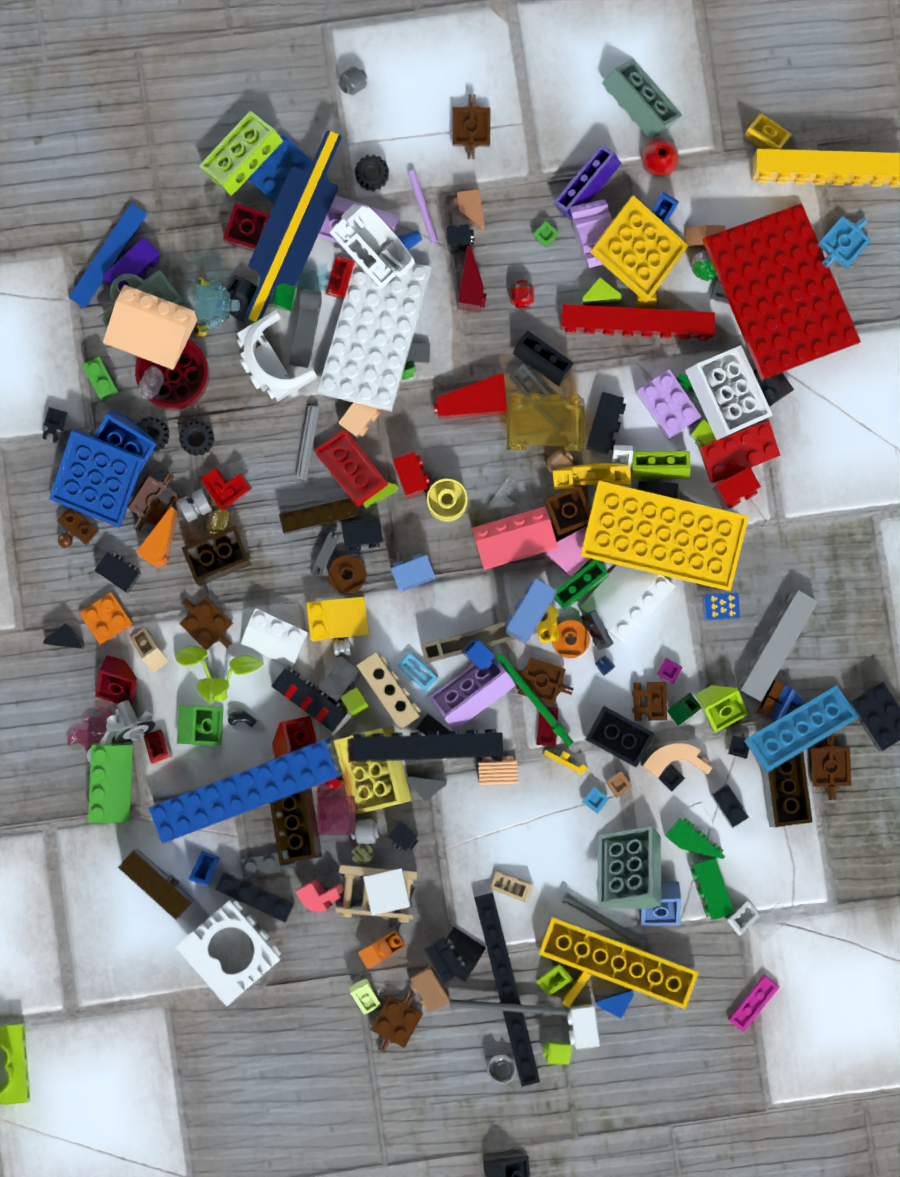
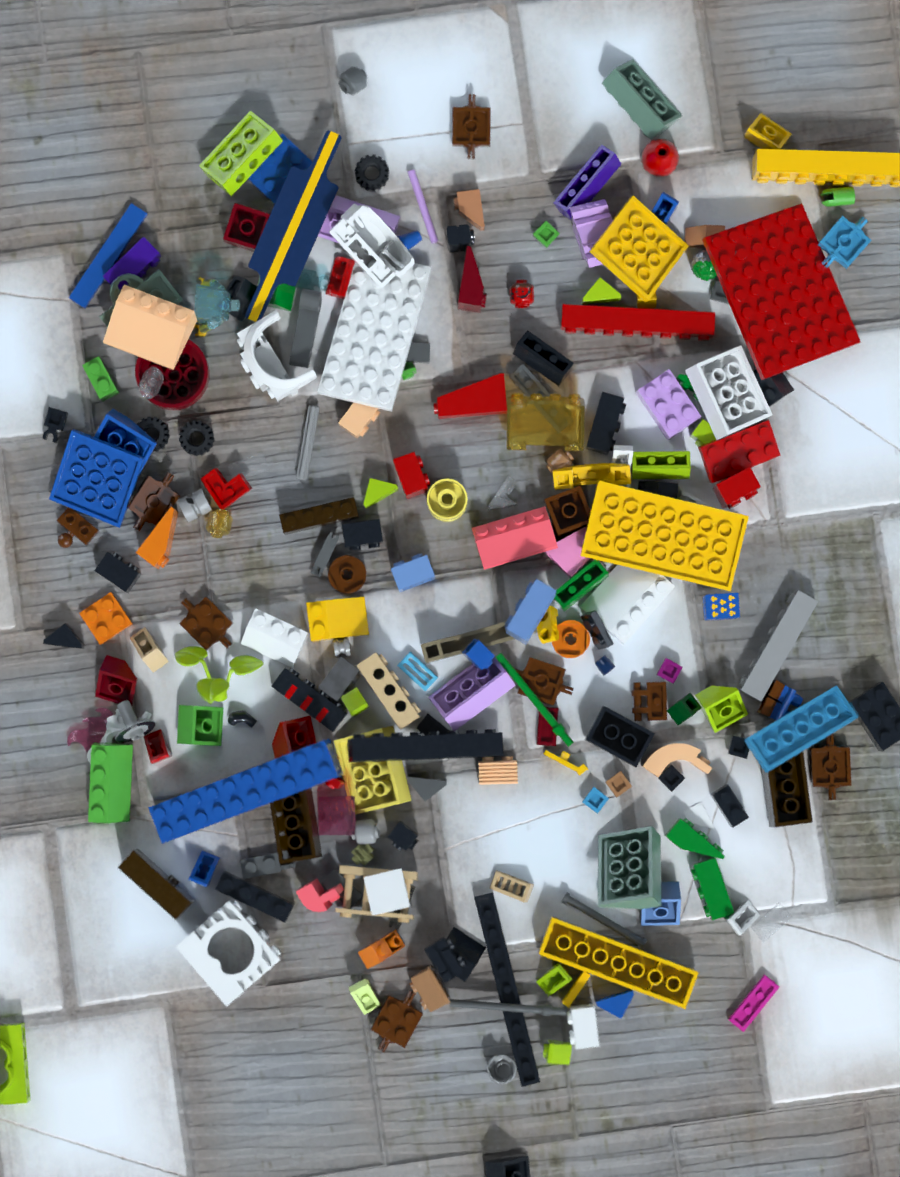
dark brown slope [182,526,252,587] -> none
red plate [314,429,388,507] -> none
none -> bright green piece [820,186,855,207]

